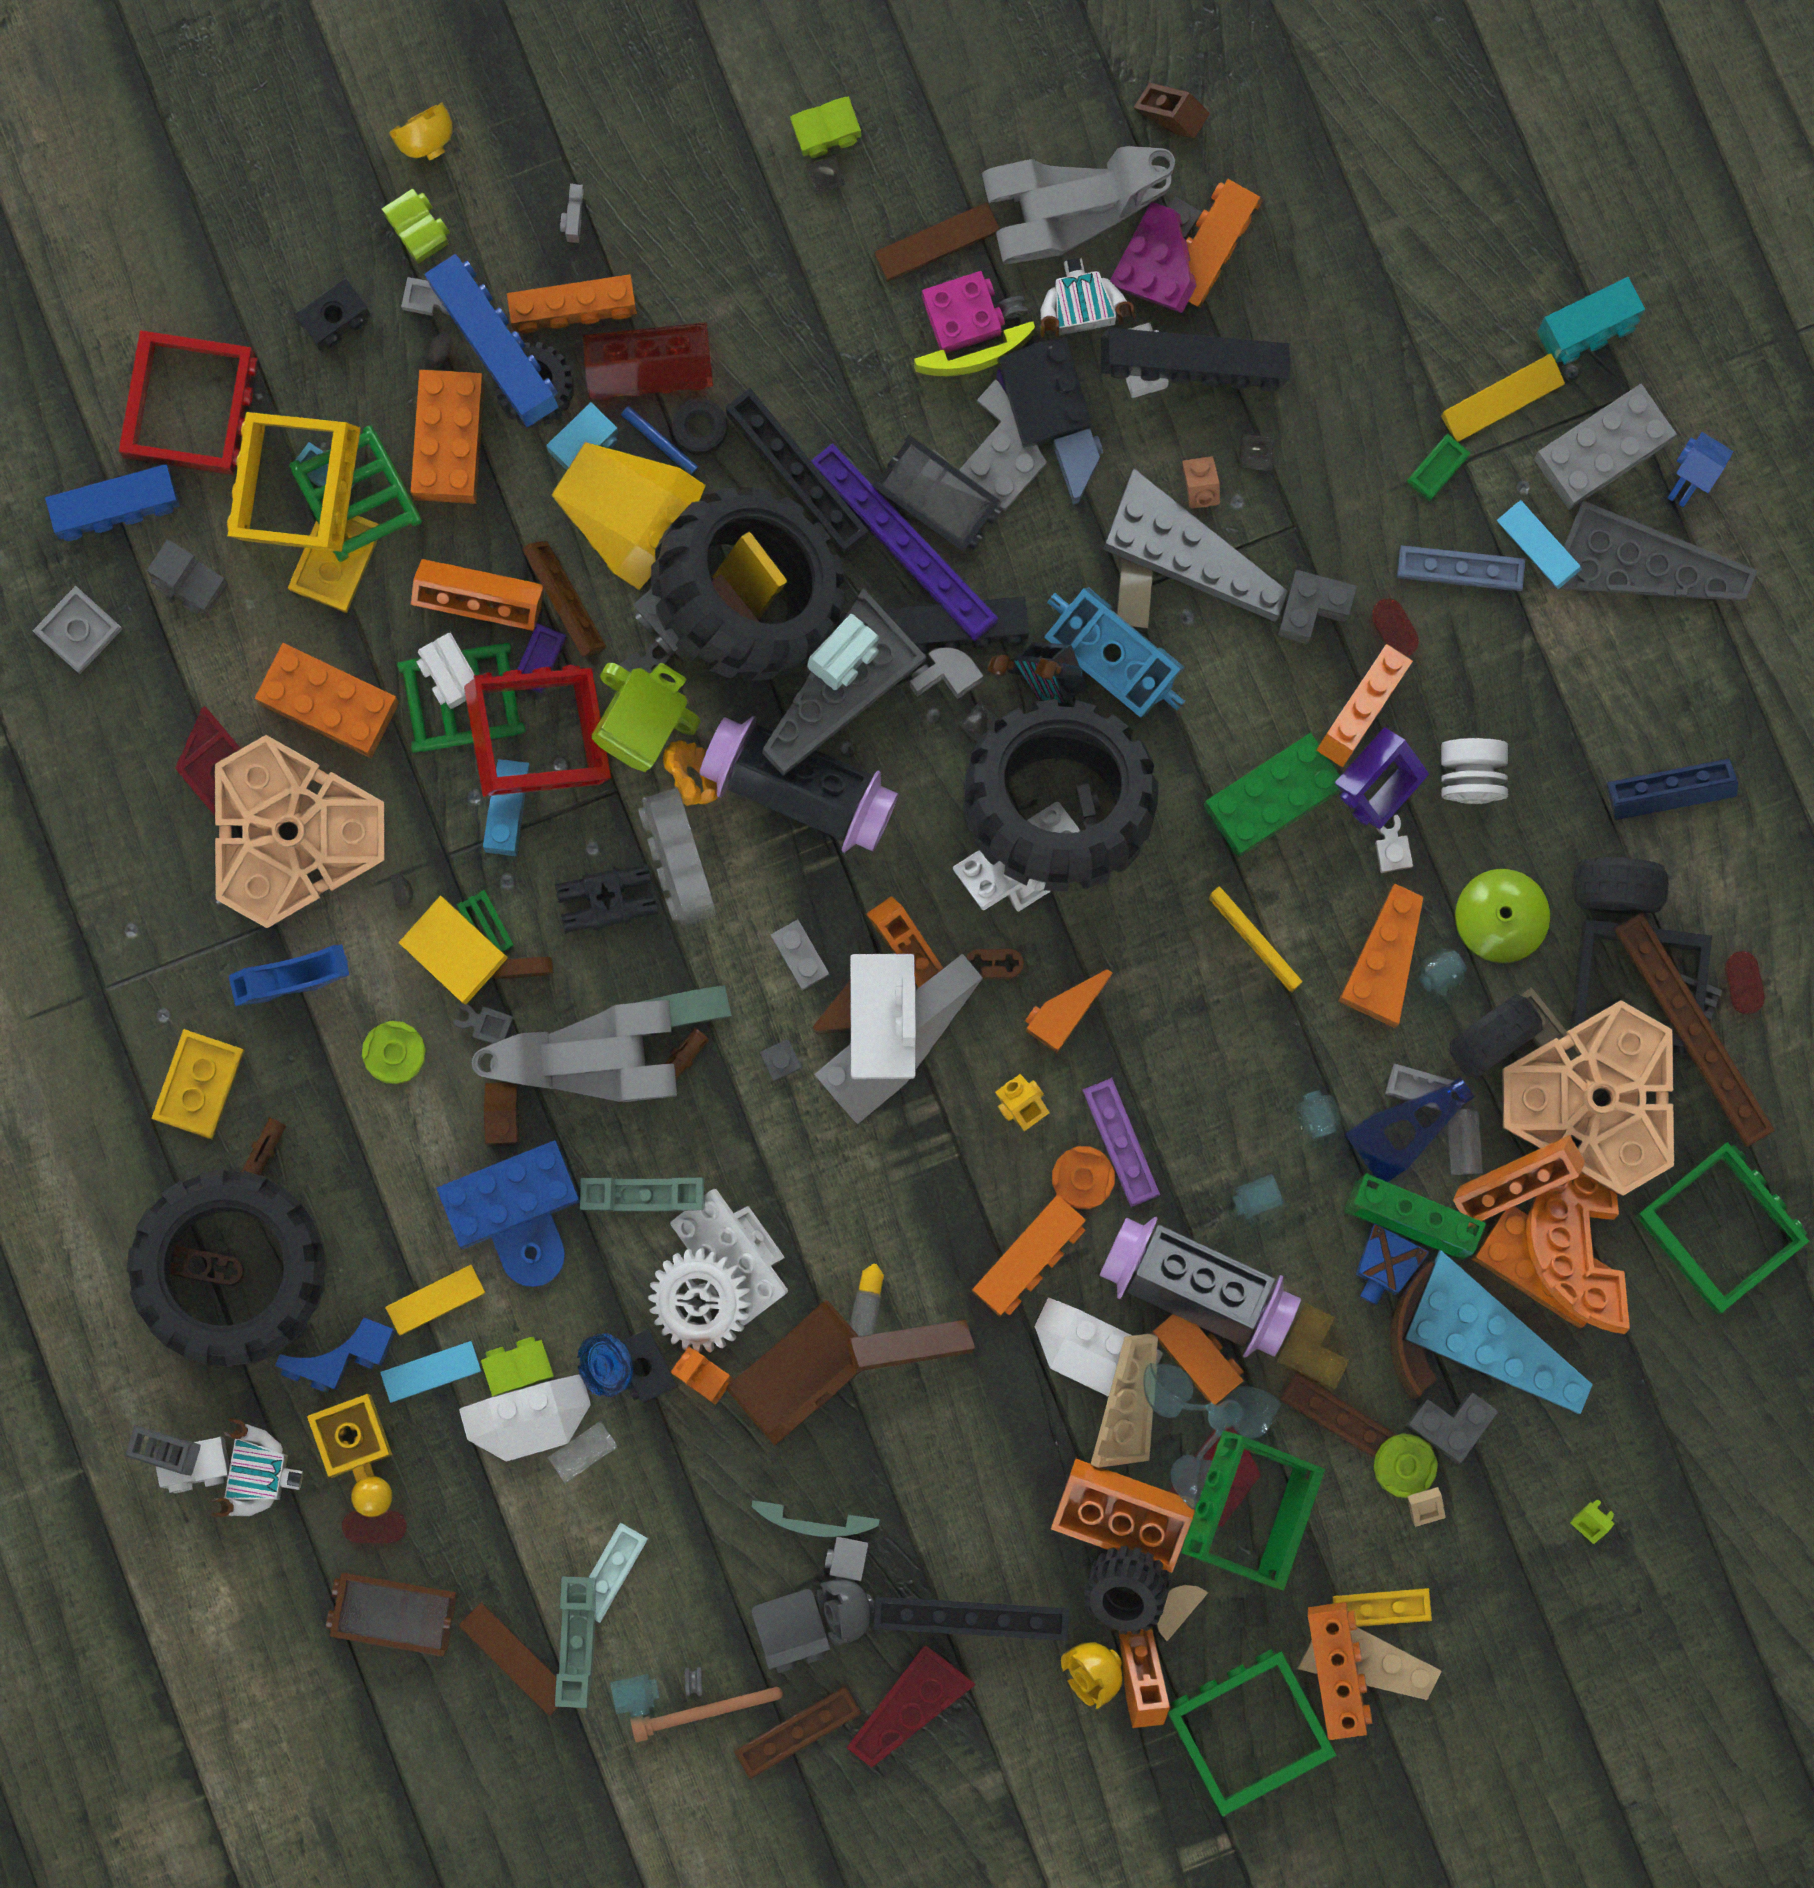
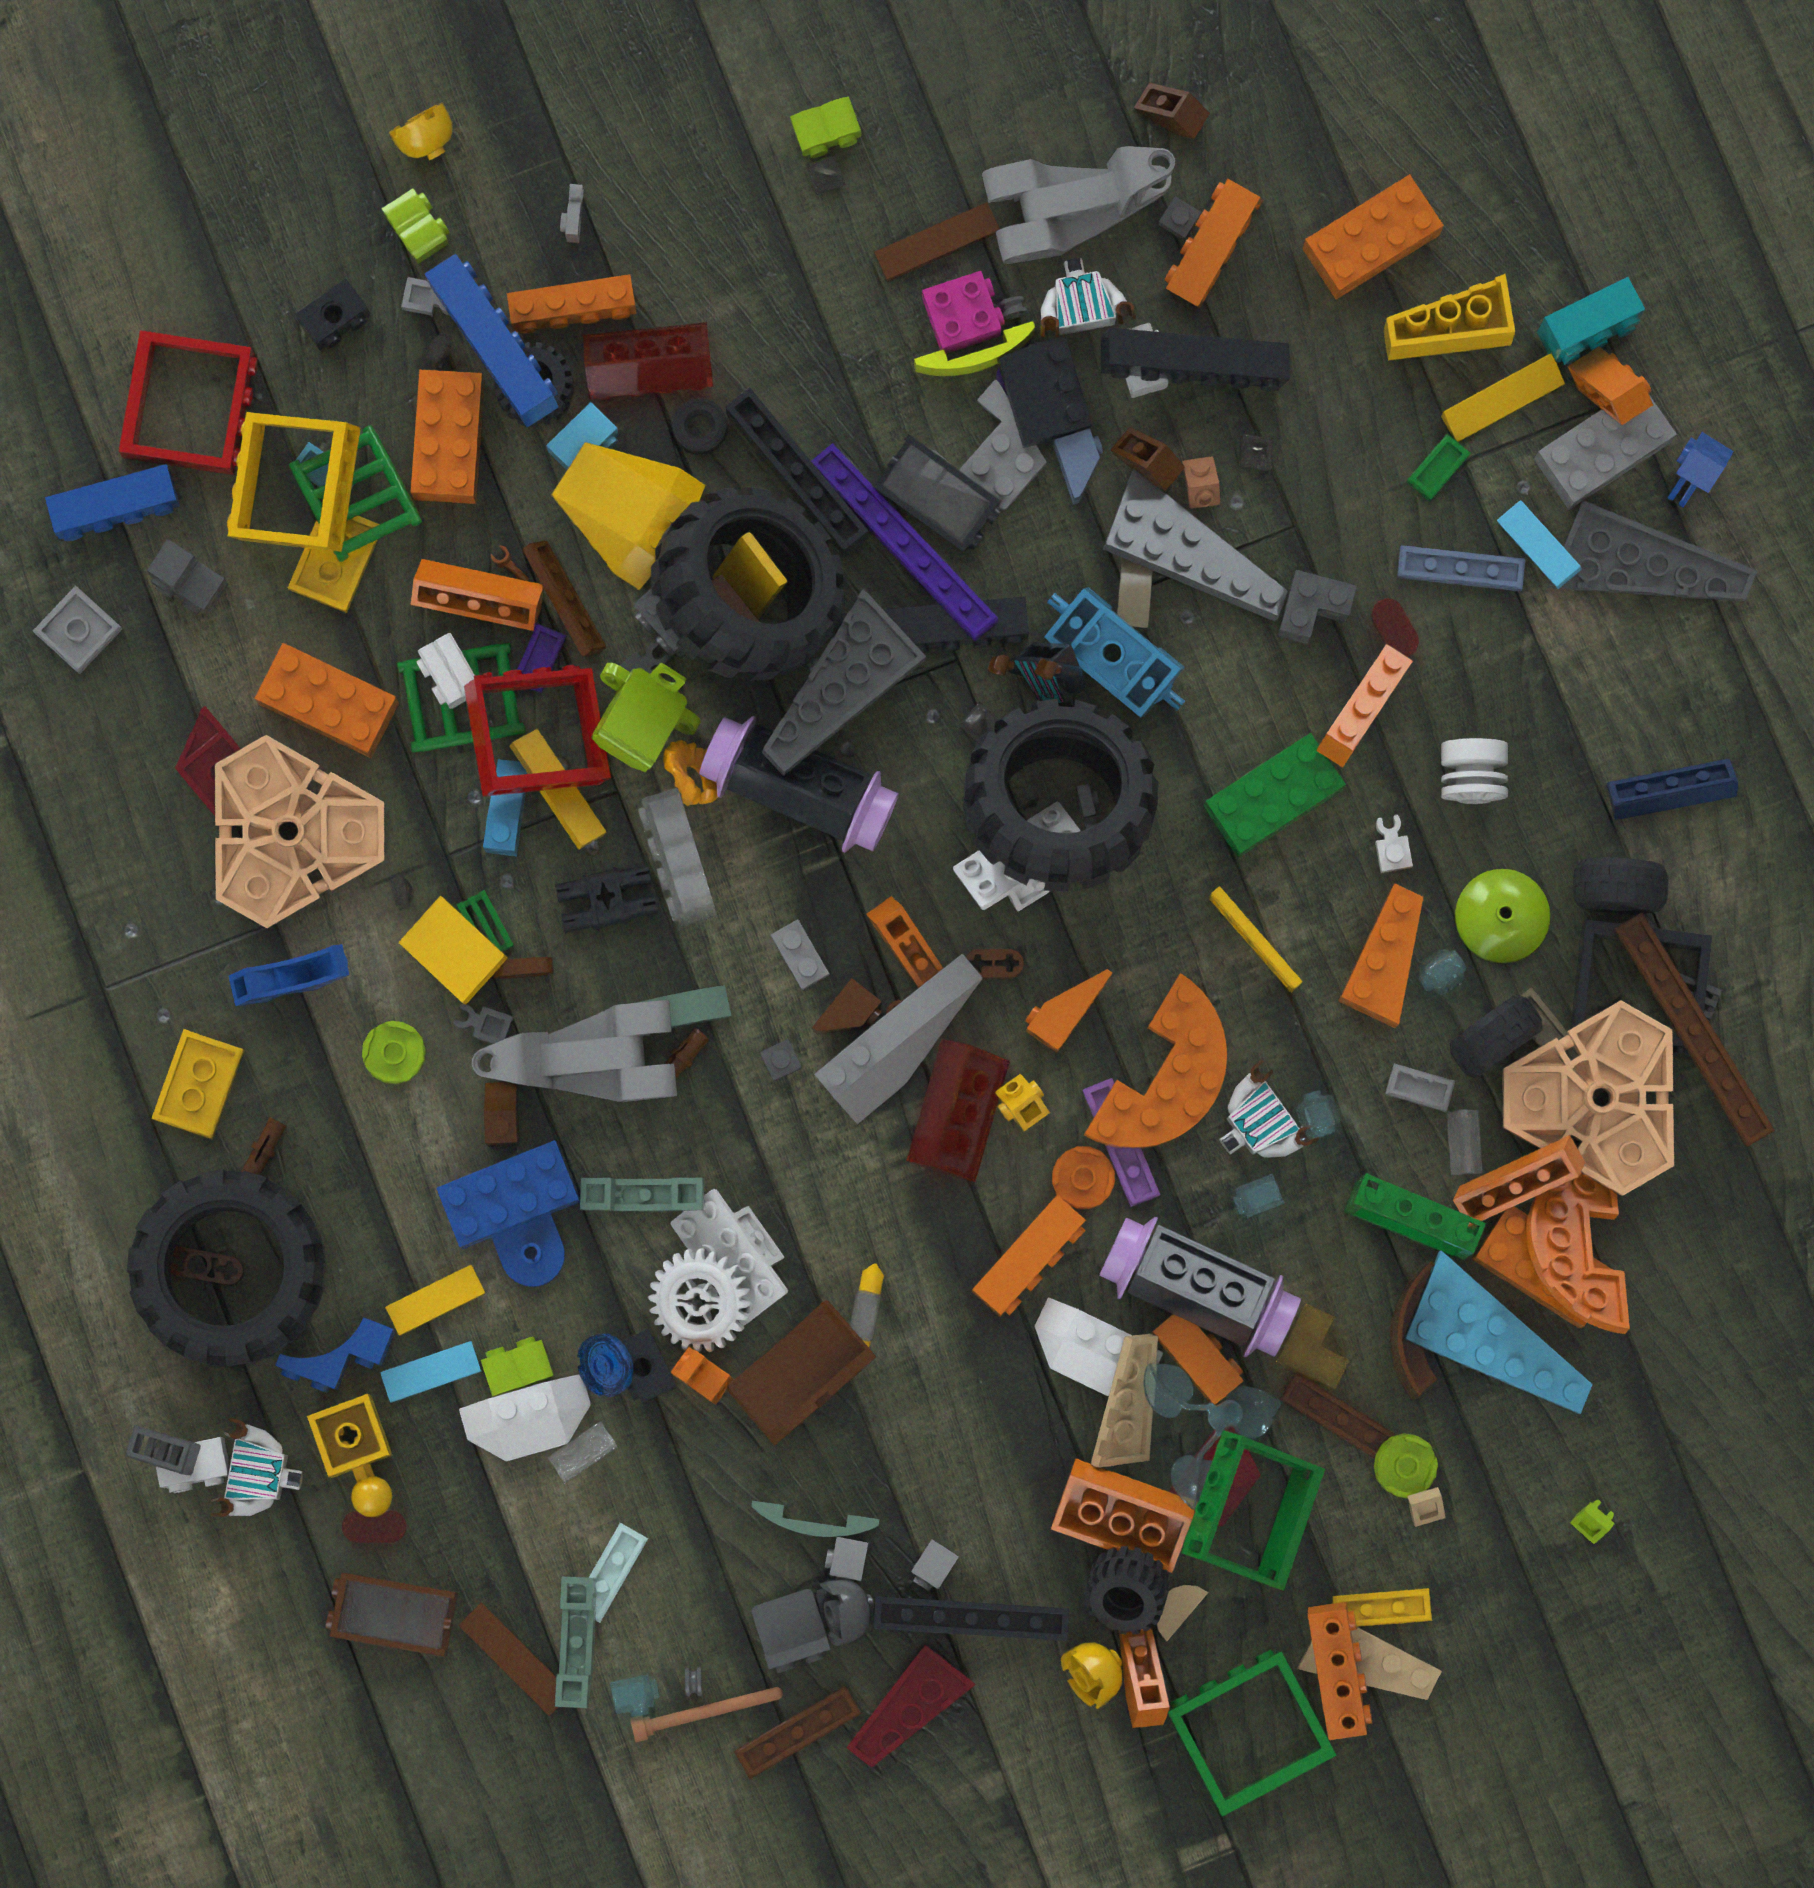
blue bar [621,406,699,476] -> none
light aqua brick [807,614,879,690] -> none
reddish brown tile [847,1320,975,1372] -> none
white bracket [850,954,915,1079] -> none
light grey brick [910,648,983,699] -> none
magenta plate [1110,202,1197,313] -> none
dark purple window [1335,727,1429,830] -> none
clear blue plate [1345,1077,1475,1182] -> none
blue torso [1356,1224,1428,1305] -> none
dark grey brick [1405,1392,1498,1464] -> none
green window [1635,1142,1809,1315] -> none
clear red tile [1725,951,1765,1015] -> none
none -> dark orange hand [491,545,530,581]
none -> yellow tile [509,729,606,850]
none -> clear red slope [906,1039,1010,1182]
none -> light grey brick [911,1539,959,1591]
none -> orange plate [1084,973,1227,1149]
none -> reddish brown slope [1110,427,1185,491]
none -> torso [1219,1060,1319,1158]
none -> orange brick [1302,174,1444,300]
none -> yellow wedge [1383,274,1515,360]
none -> orange brick [1568,347,1653,425]

